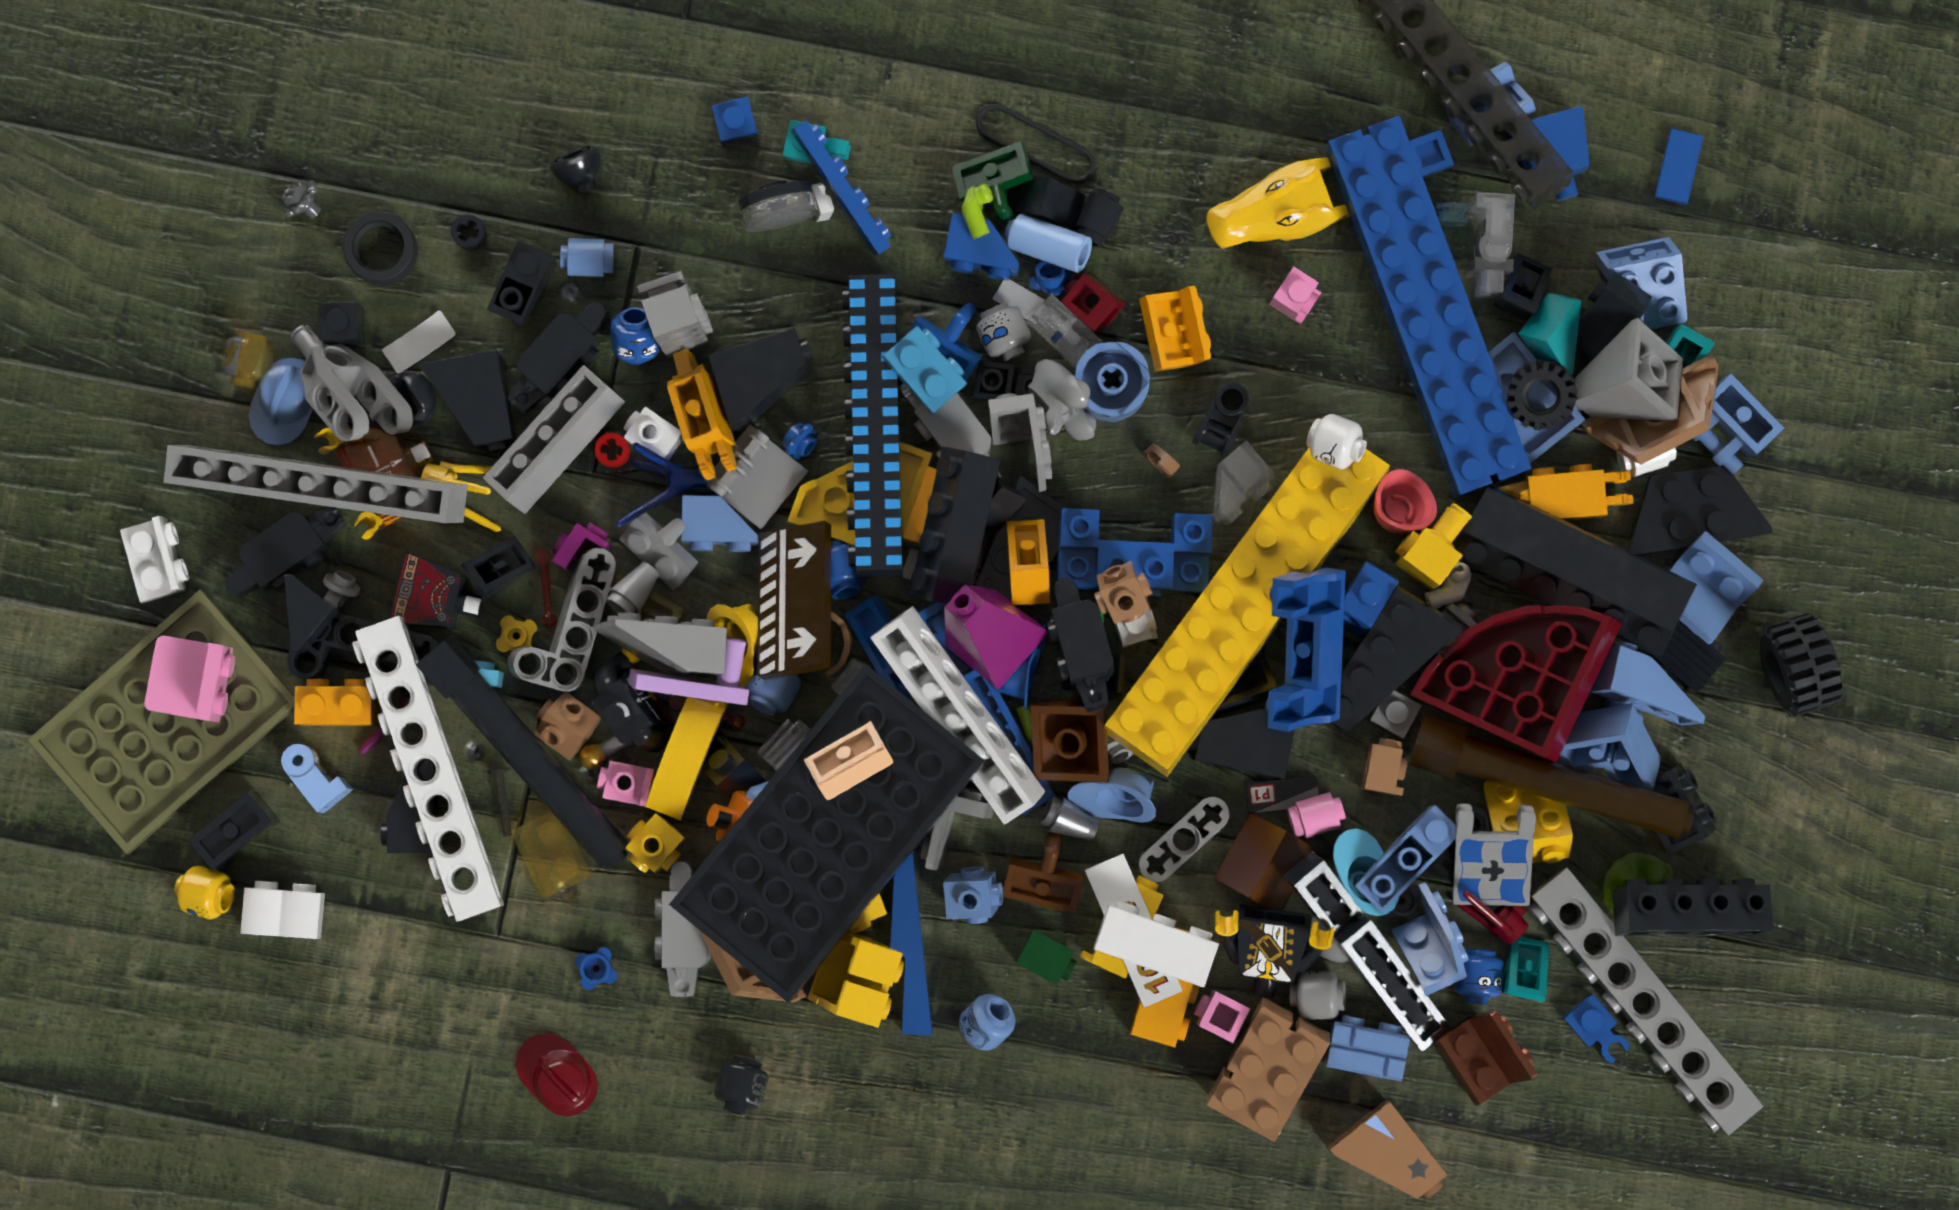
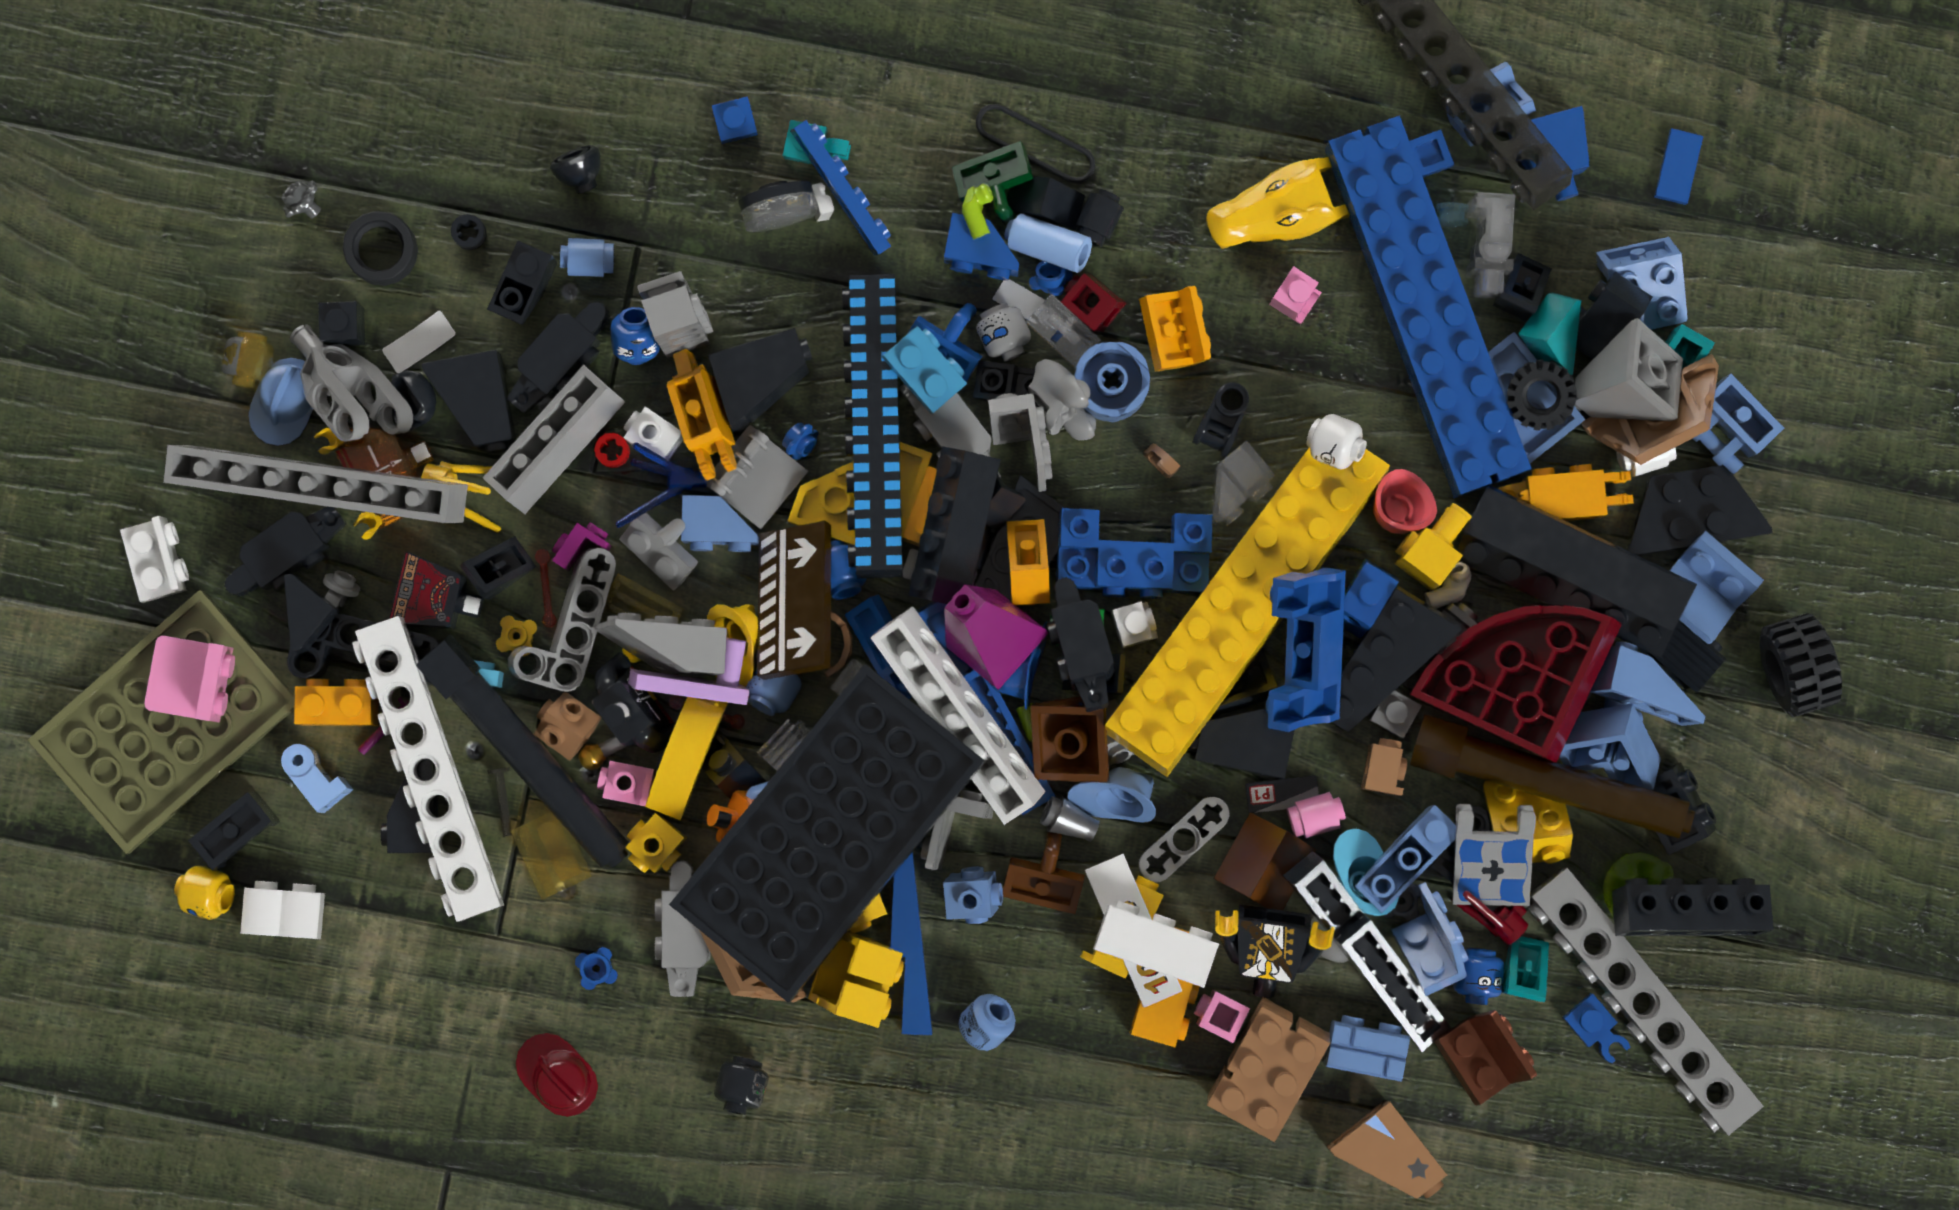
light grey cone [606,562,660,614] -> none
light nougat slope [804,721,893,800] -> none
dark green brick [1016,929,1077,985] -> none
medium nougat brick [1094,561,1153,624] -> none
light grey head [1290,971,1346,1020] -> none

